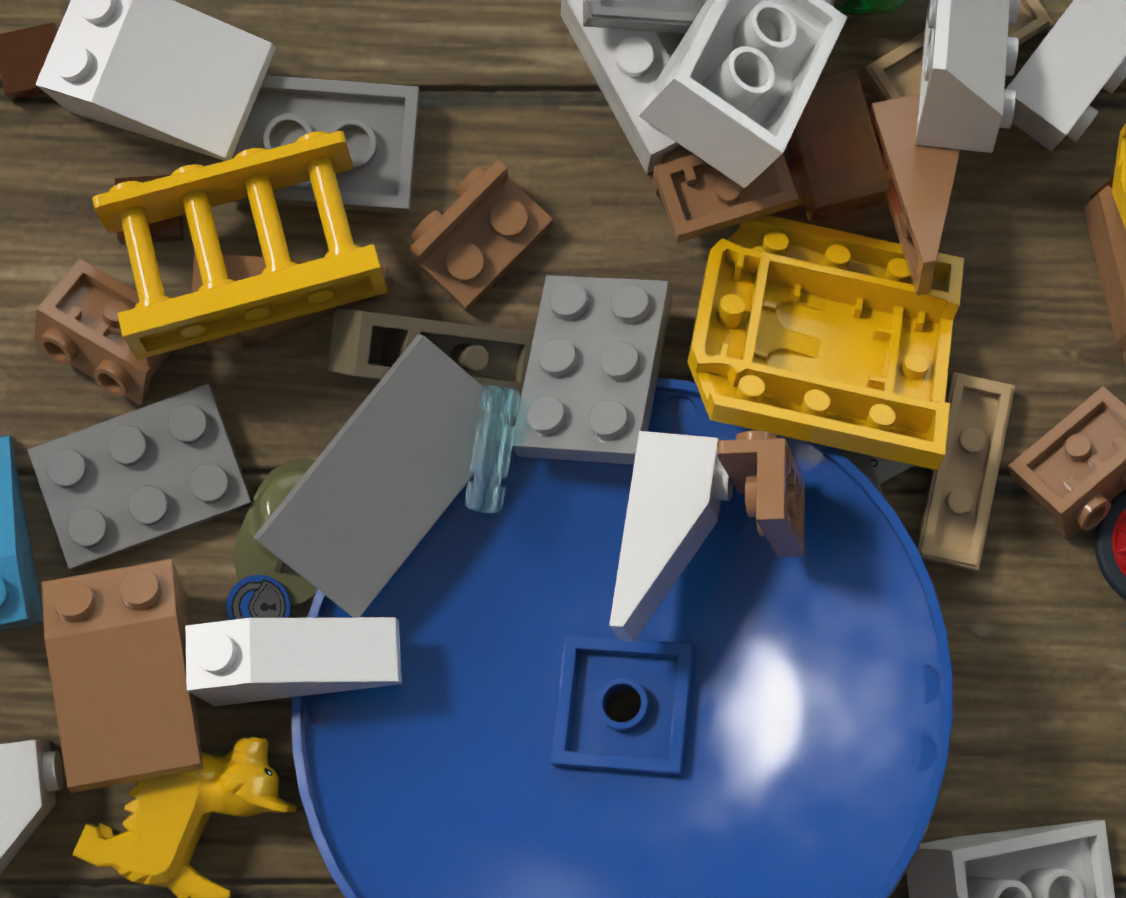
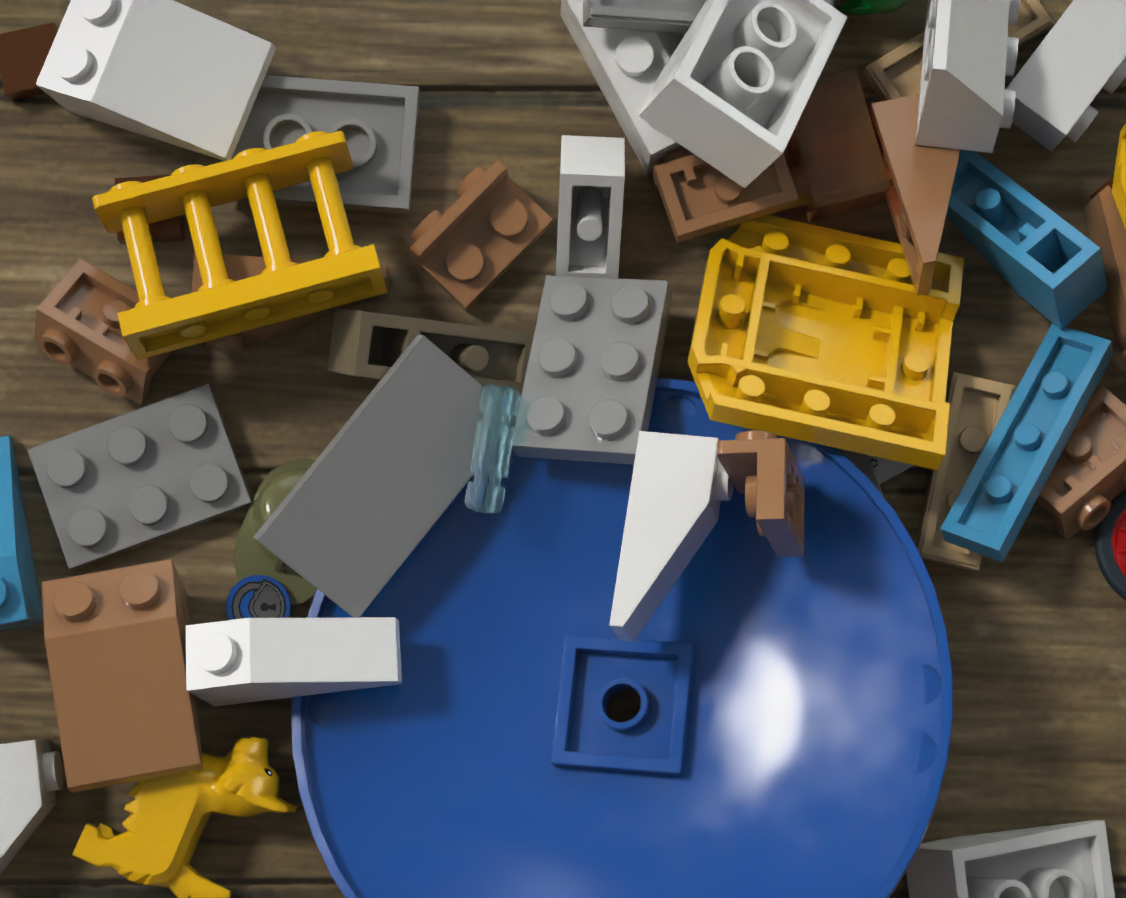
none -> white slope [556,135,625,279]
none -> dark azure plate [940,323,1114,563]
none -> dark azure slope [946,150,1108,330]

